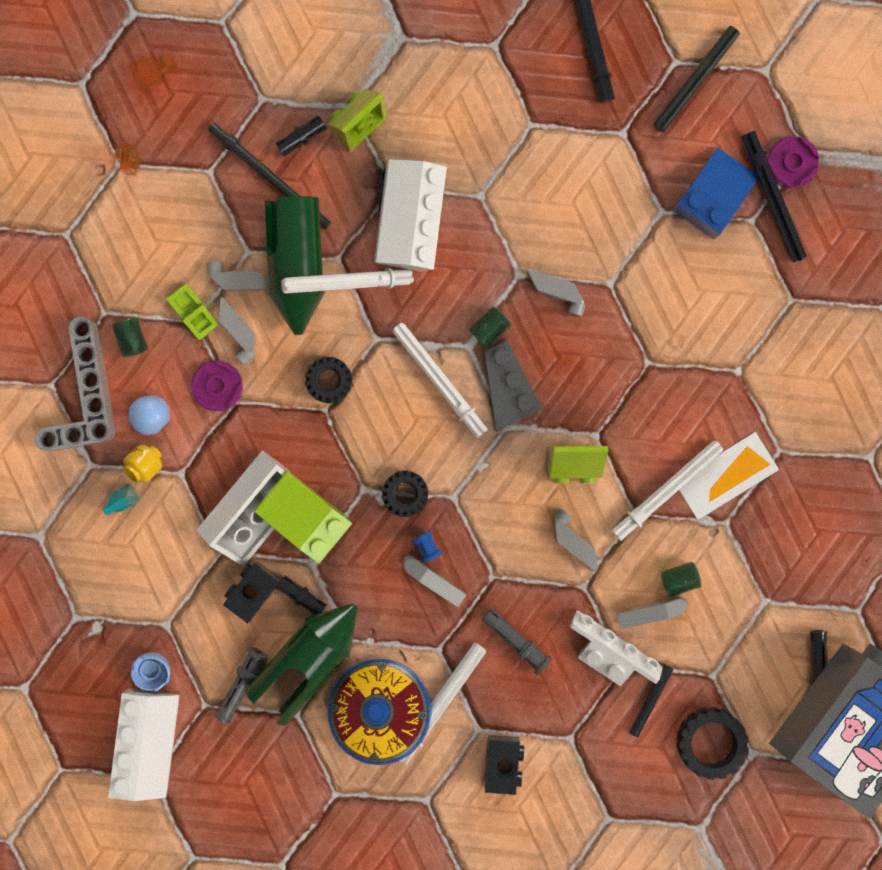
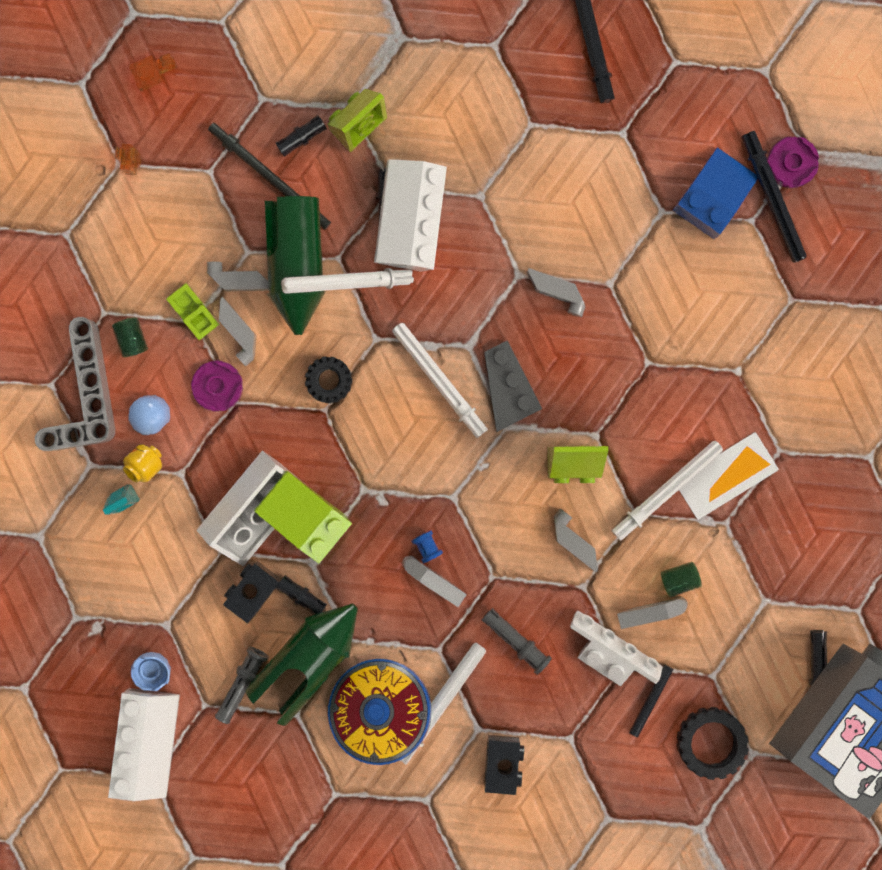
black tyre [382,471,428,517] -> none
clear green piece [469,306,511,348] -> none
pearl dark grey axle [653,26,740,133] -> none

